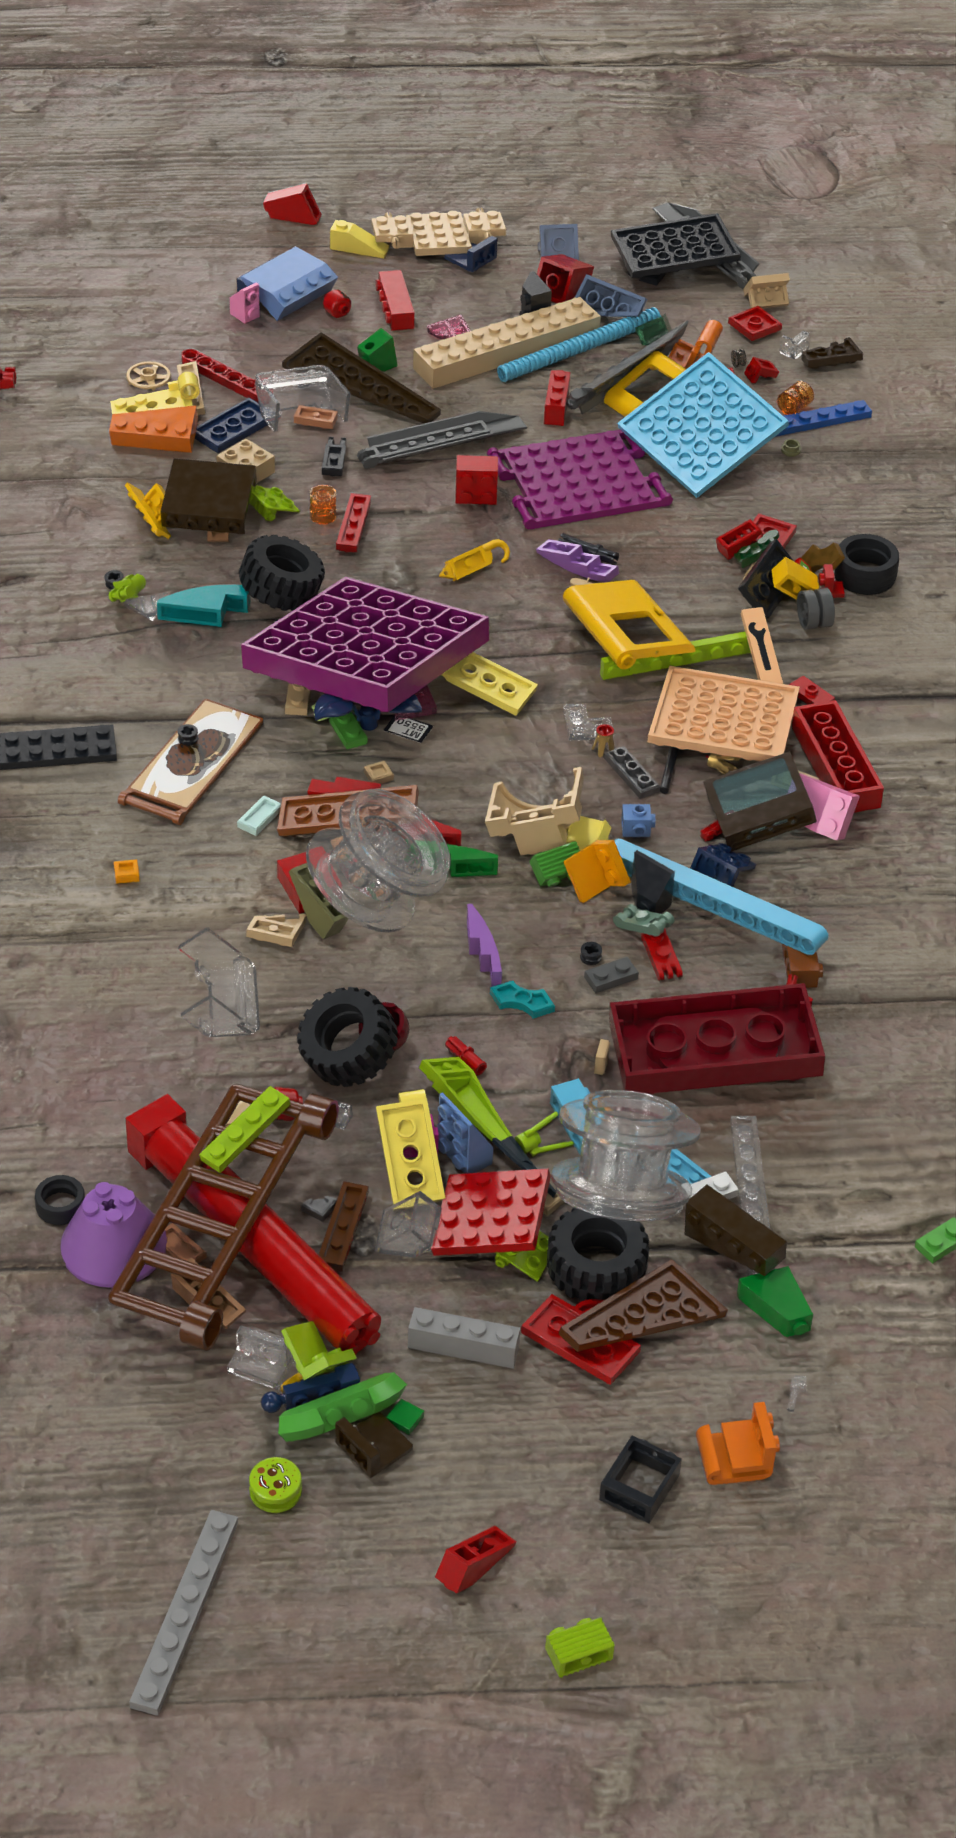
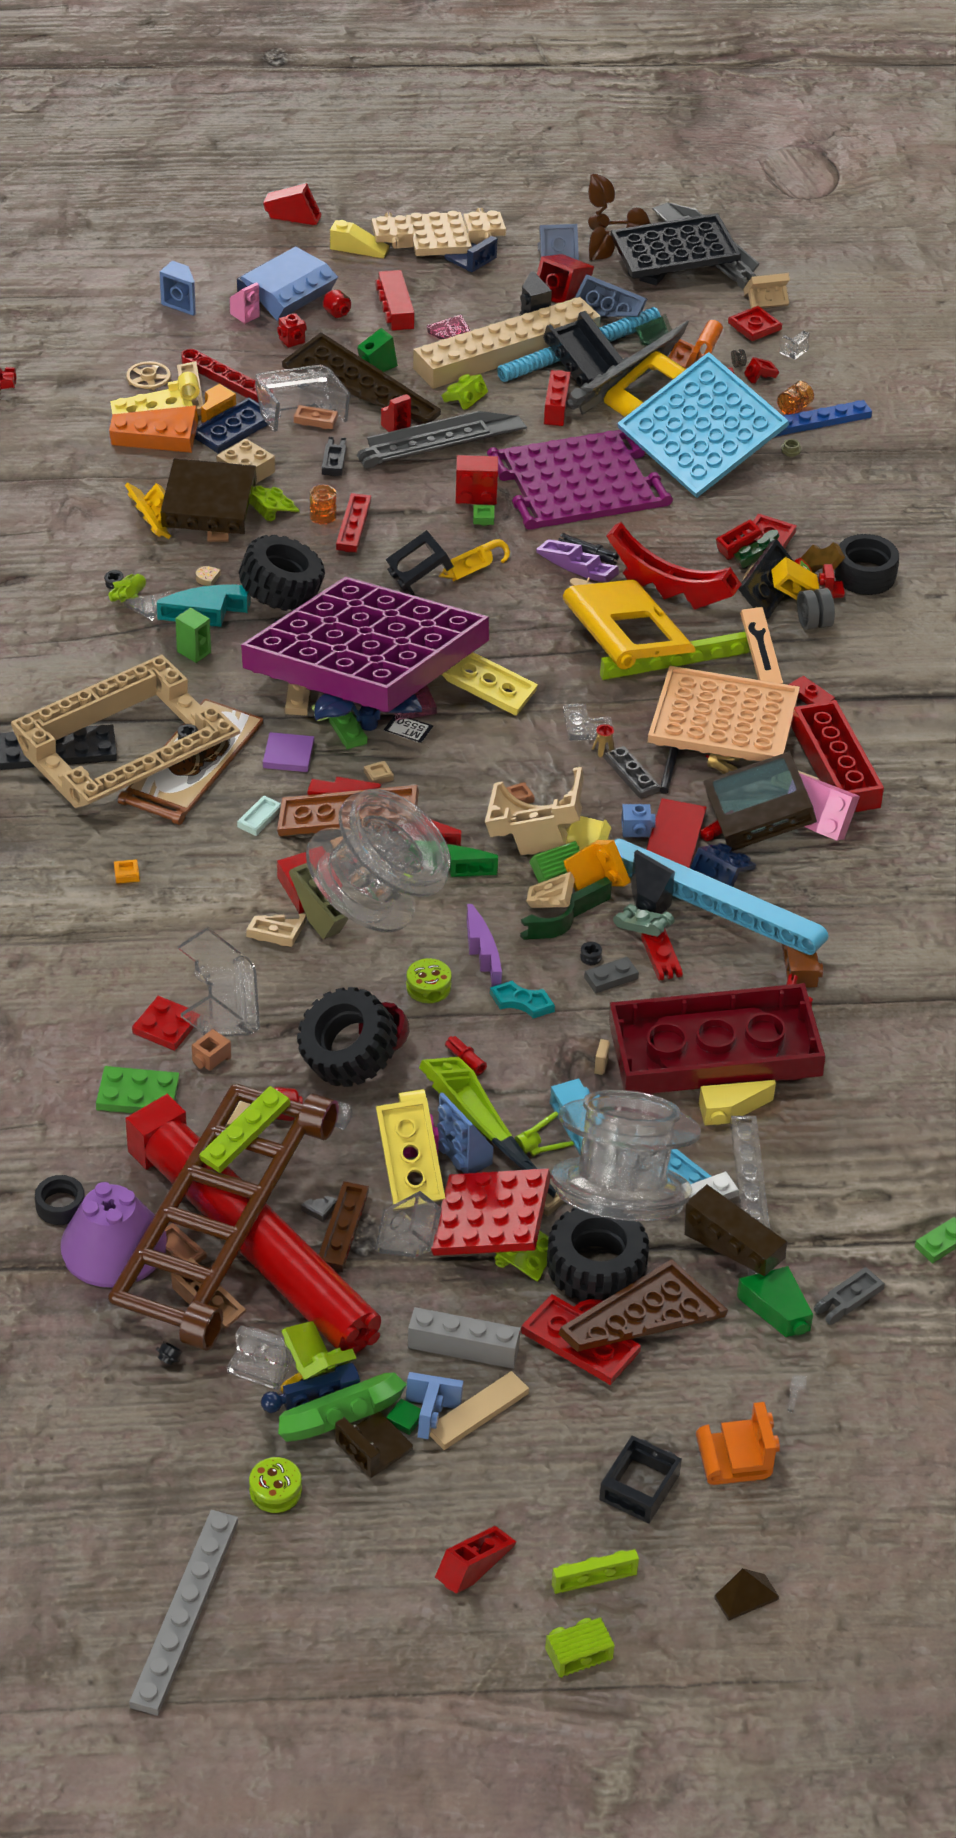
dark brown wing [801,337,863,368] -> none
none -> tan slope [11,655,240,808]
none -> bright green plate [96,1066,180,1113]
none -> red plate [132,996,201,1051]
none -> black plate [156,1341,182,1365]
none -> medium blue slope [160,261,196,316]
none -> bright green brick [175,608,211,663]
none -> nougat brick [192,1029,231,1071]
none -> tan tile [196,566,221,586]
none -> light orange arch [201,384,236,423]
none -> medium lavender tile [263,732,314,772]
none -> red brick [277,313,307,348]
none -> red arch [381,394,411,432]
none -> black panel [385,530,454,595]
none -> lime head [406,958,452,1004]
none -> medium blue bracket [406,1372,464,1439]
none -> tan tile [430,1371,529,1450]
none -> lime bracket [441,374,488,410]
none -> bright green plate [473,505,494,525]
none -> nougat tile [506,782,535,804]
none -> dark green piece [520,877,612,940]
none -> tan wing [526,872,575,908]
none -> black panel [543,311,623,387]
none -> lime plate [551,1549,639,1594]
none -> reddish brown plant [588,174,651,261]
none -> red arch [606,522,742,610]
none -> red tile [646,798,707,868]
none -> light yellow slope [699,1080,776,1126]
none -> dark brown slope [714,1568,779,1621]
none -> dark grey hinge [813,1267,885,1325]

